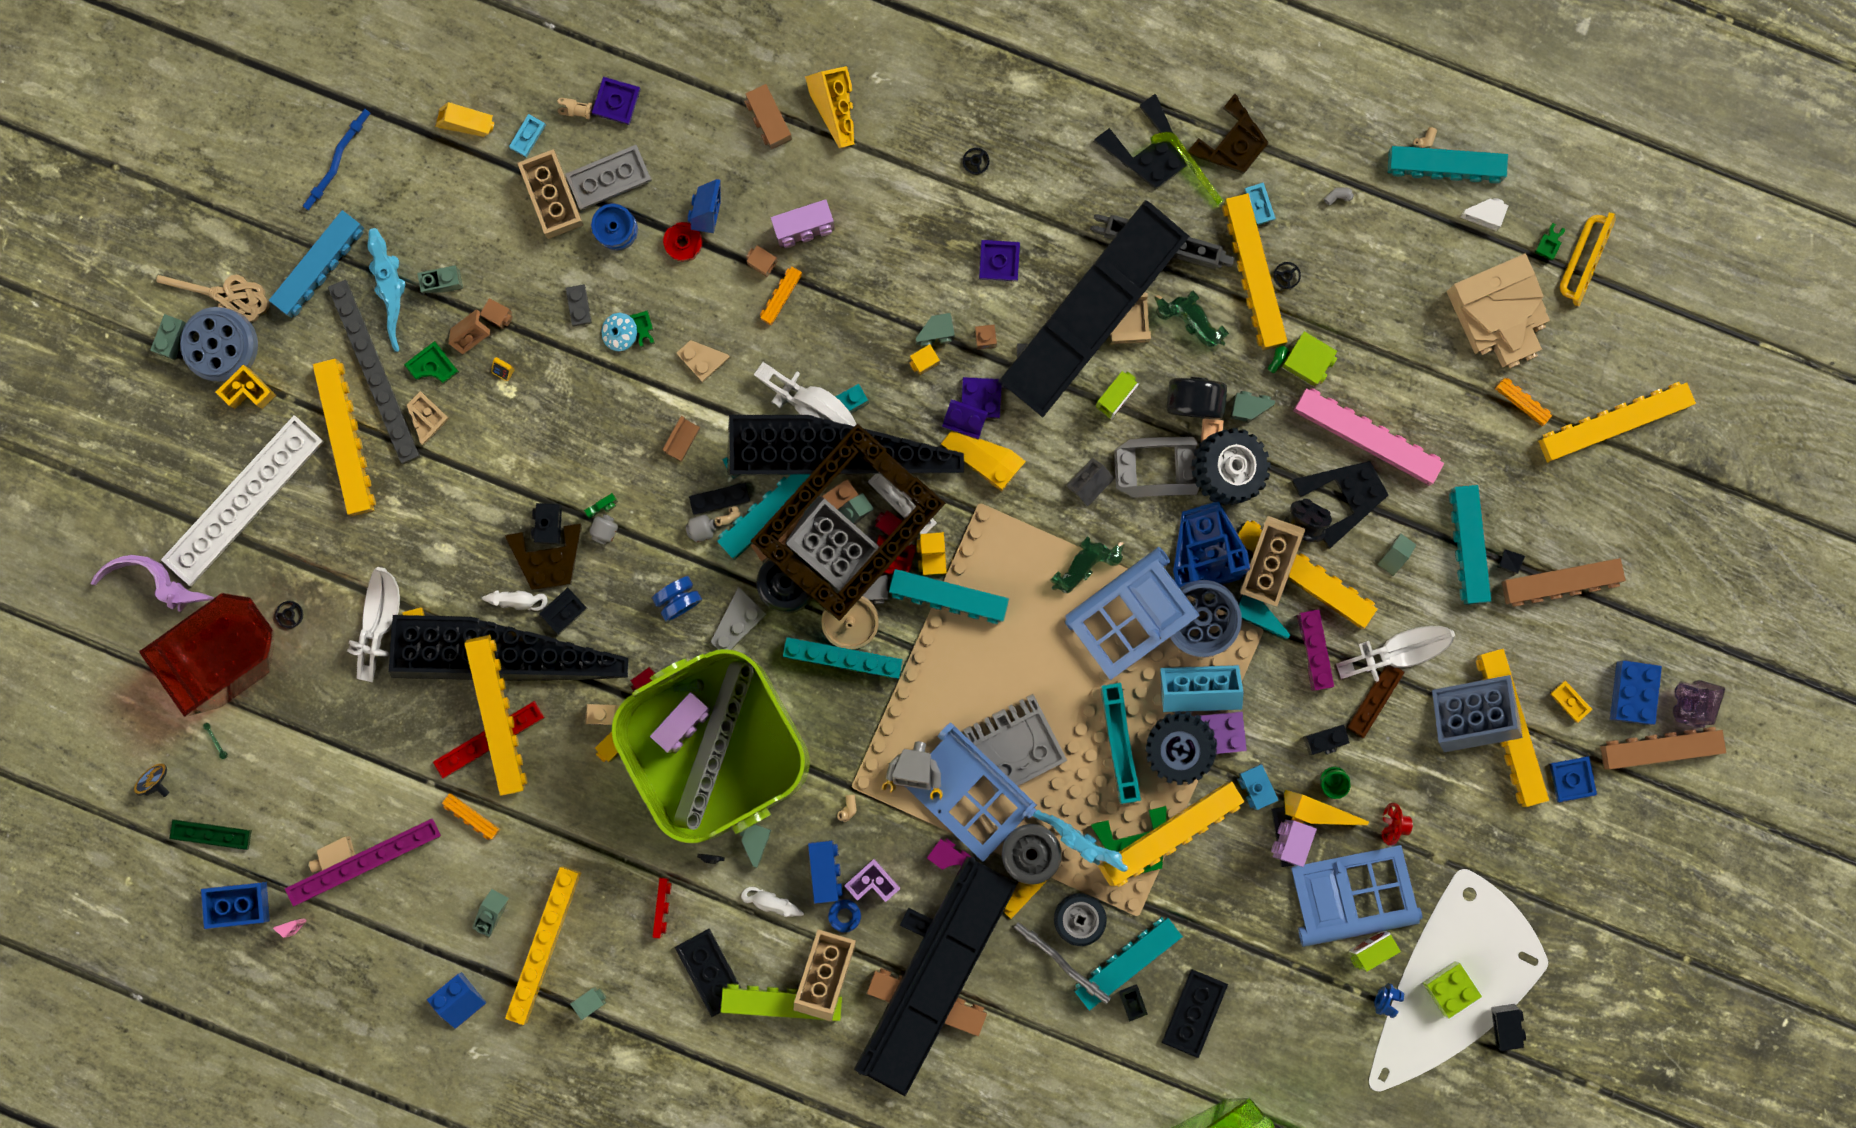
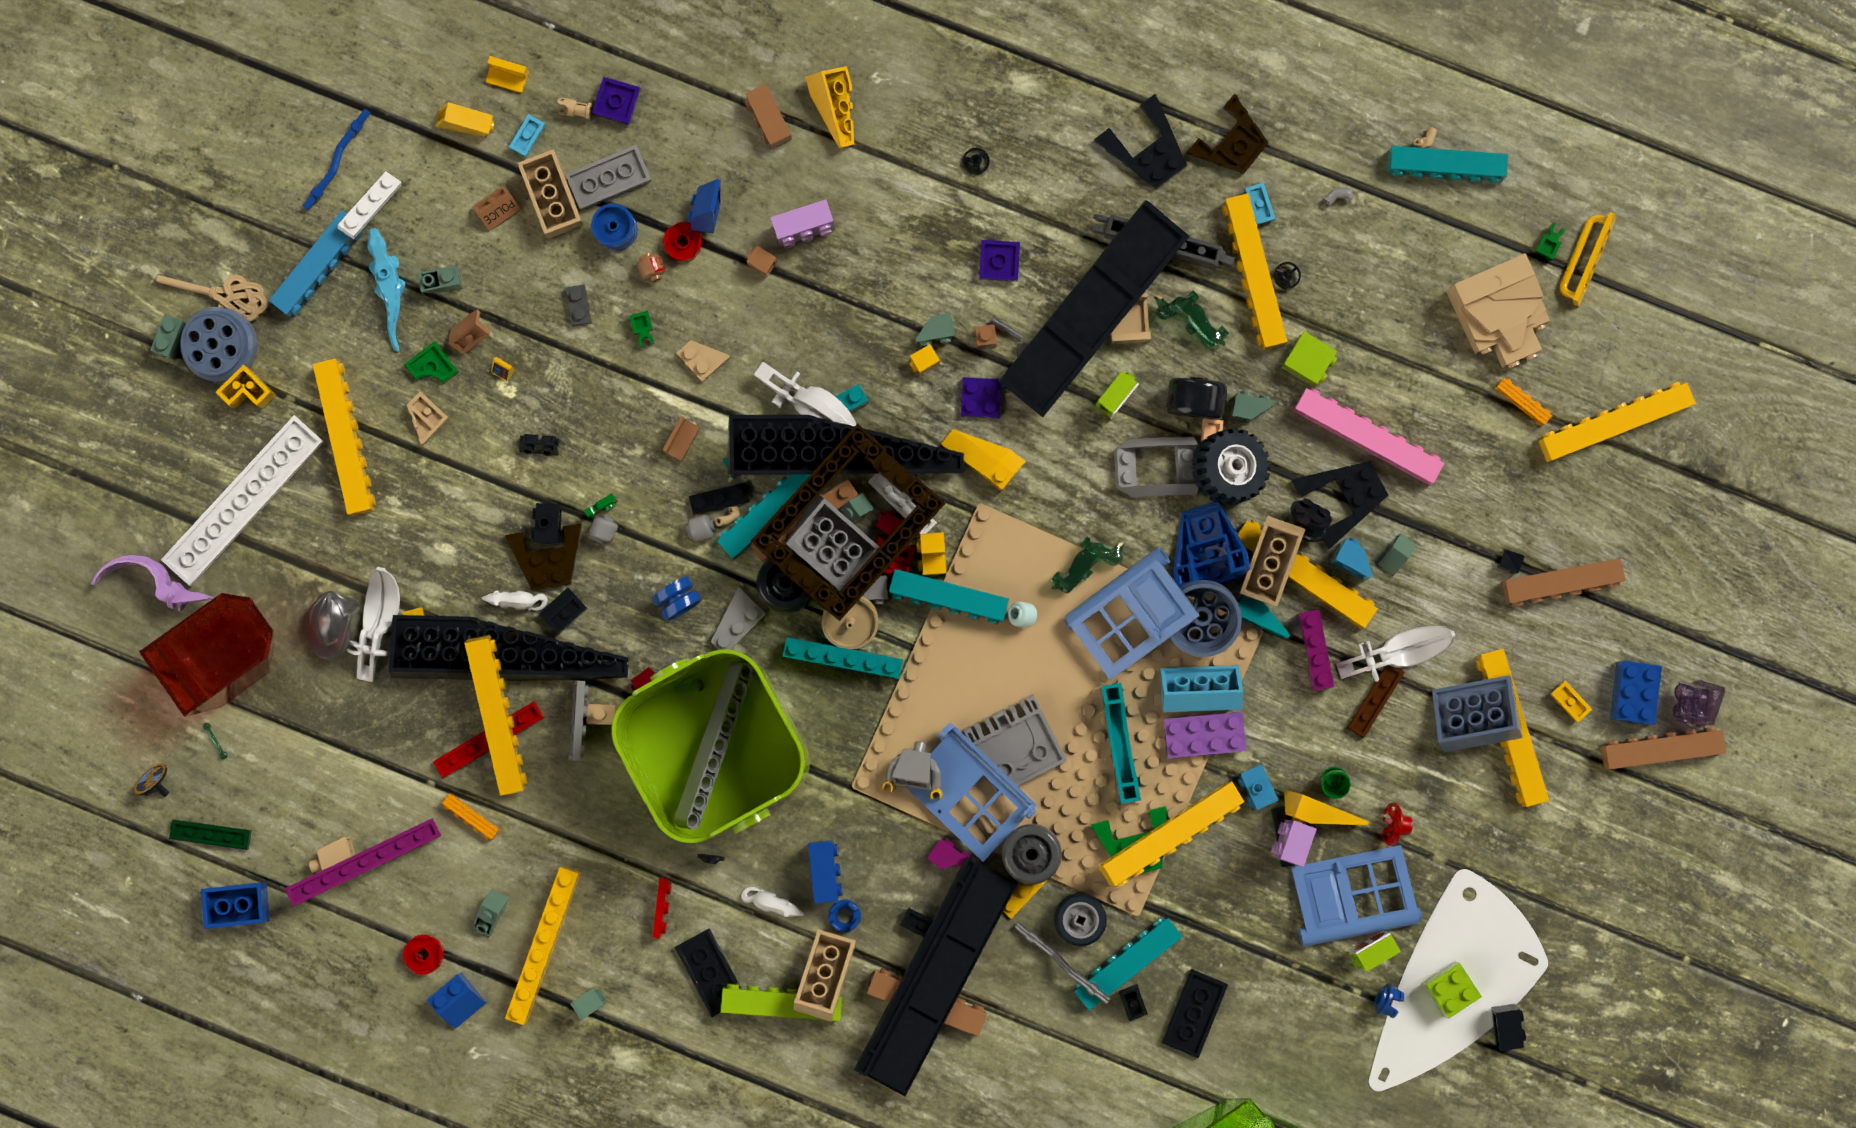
bright pink slope [273,918,306,938] -> none
black piece [275,601,304,628] -> none
dark grey plate [328,279,420,464] -> none
medium nougat brick [480,298,513,329] -> none
yellow brick [595,731,619,762] -> none
medium azure dish [601,313,637,352] -> none
lavender brick [650,692,711,753] -> none
sand green slope [740,824,772,868] -> none
light orange piece [760,266,802,326] -> none
tan arm [837,795,857,822] -> none
lavender brick [844,859,900,902] -> none
dark purple plate [942,399,988,439] -> none
medium azure animal [1032,810,1128,872] -> none
flat silver panel [1066,458,1114,506] -> none
black wheel [1146,711,1217,785] -> none
clear neon green piece [1150,132,1224,205] -> none
green arm [1267,345,1289,373] -> none
black brick [1303,724,1350,755] -> none
teal brick [1449,485,1491,605] -> none
white slope [1460,198,1509,231] -> none
blue tile [1549,756,1597,802] -> none
none -> flat silver piece [306,591,360,660]
none -> white plate [338,171,401,239]
none -> red plate [403,934,444,975]
none -> medium nougat panel [472,185,521,231]
none -> yellow panel [486,56,529,93]
none -> black hinge [518,434,560,456]
none -> light grey plate [569,681,588,761]
none -> medium nougat head [637,252,665,283]
none -> flat silver pin [990,317,1023,341]
none -> light aqua head [1008,602,1037,628]
none -> dark azure slope [1329,538,1372,581]

